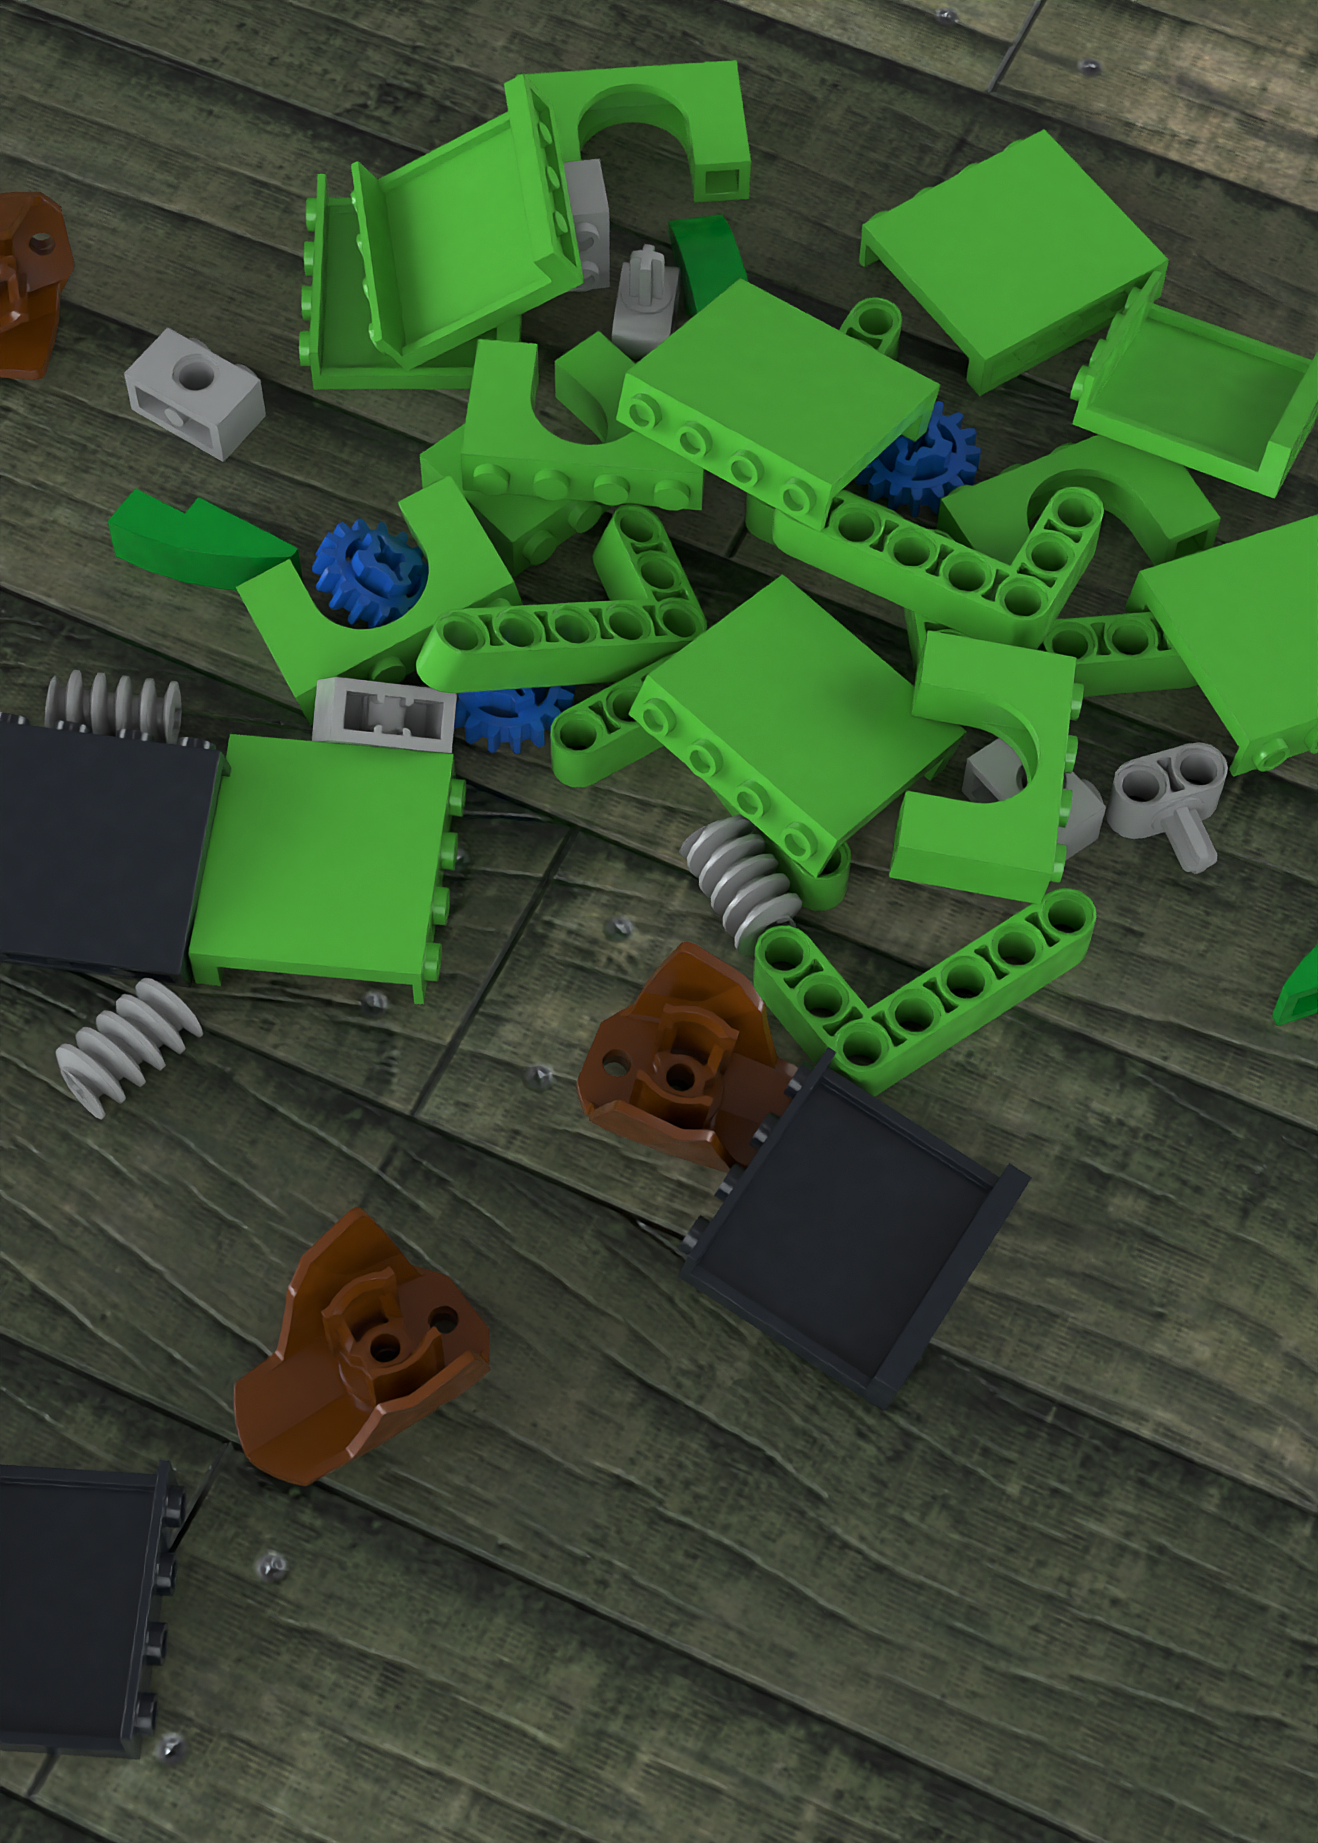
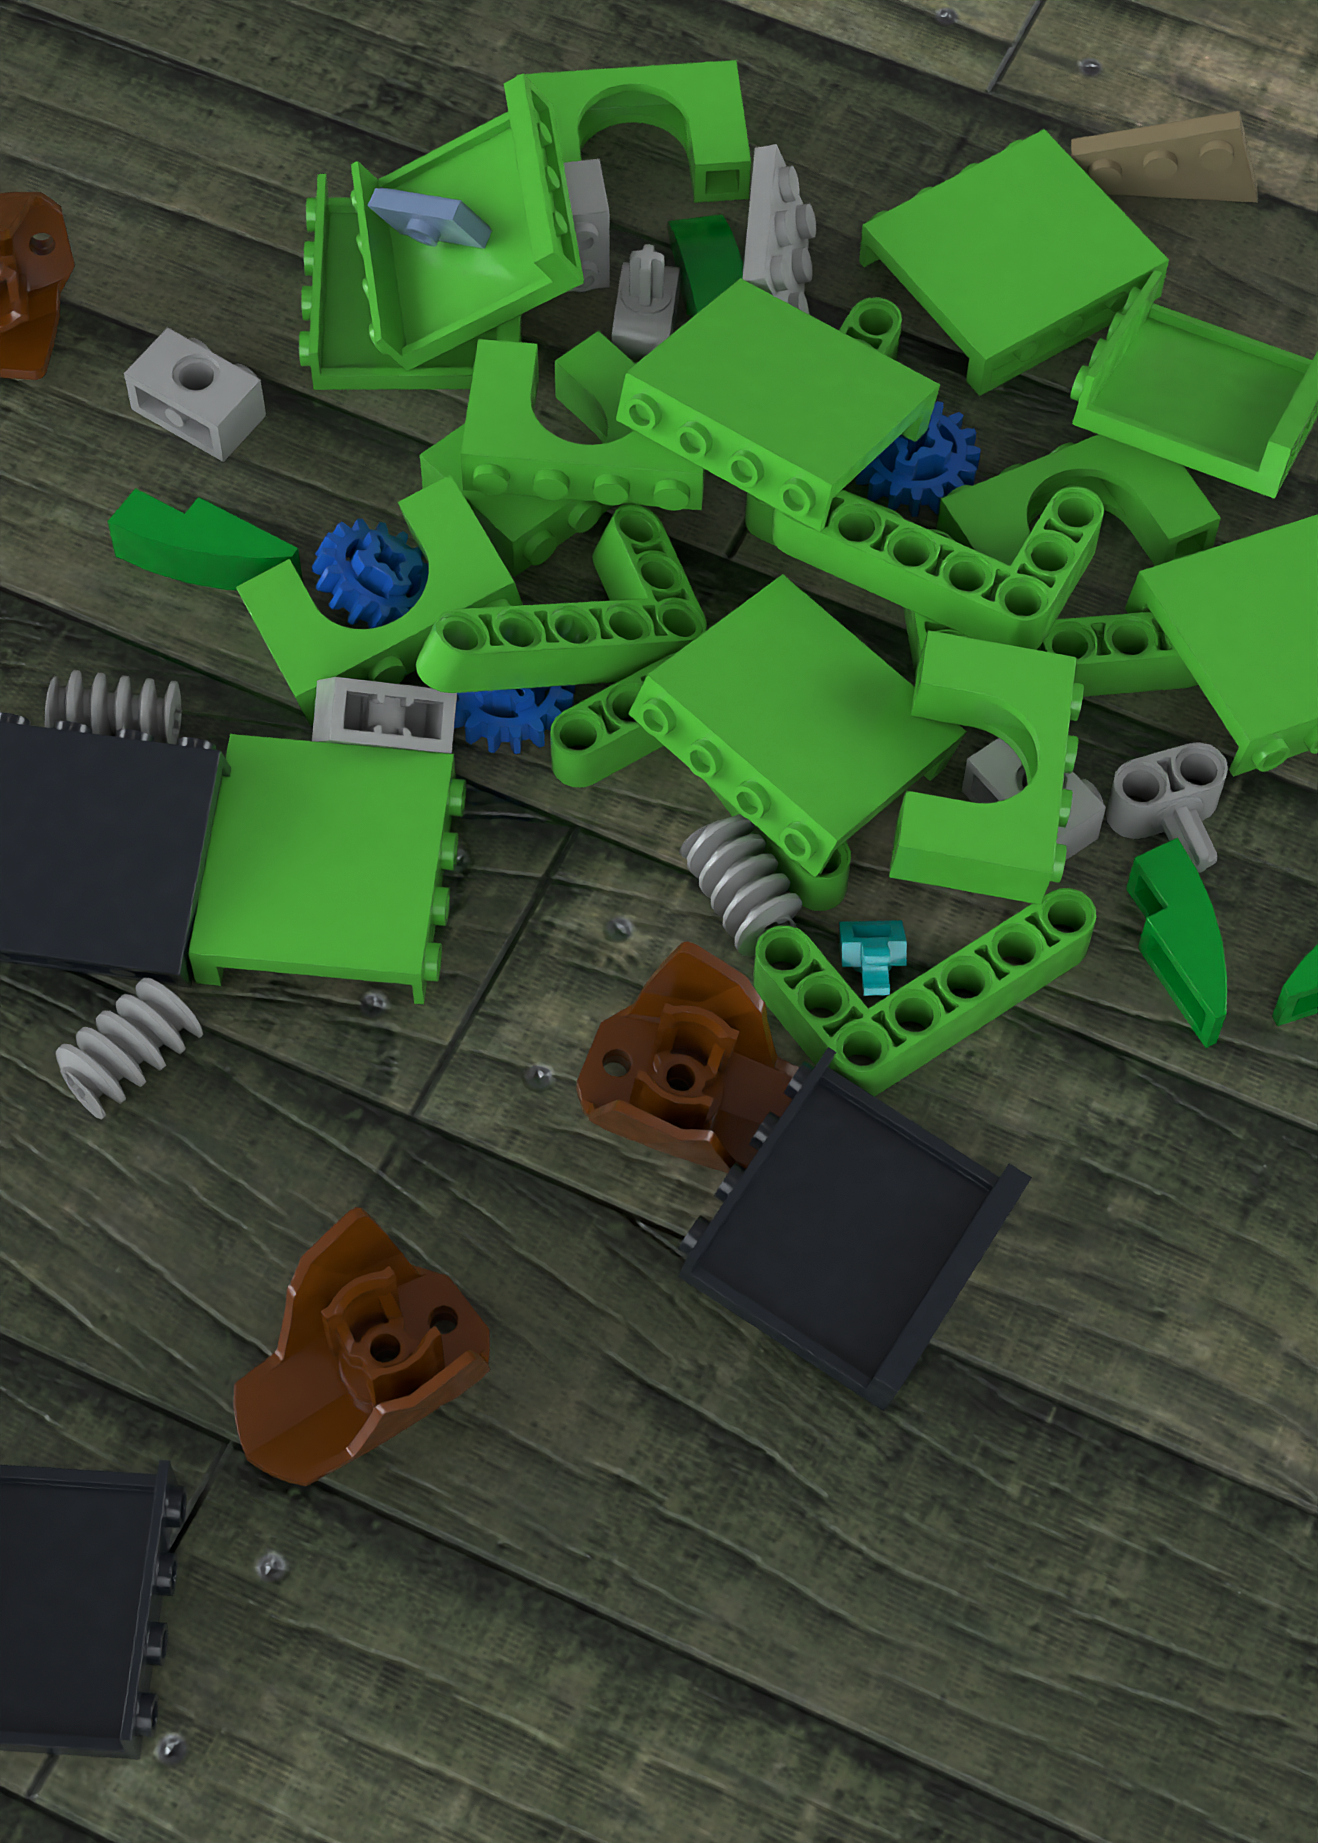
none -> sand blue plate [368,187,492,249]
none -> light grey plate [743,144,816,314]
none -> teal plate [839,920,907,996]
none -> dark tan wing [1071,111,1258,203]
none -> green slope [1126,837,1227,1048]

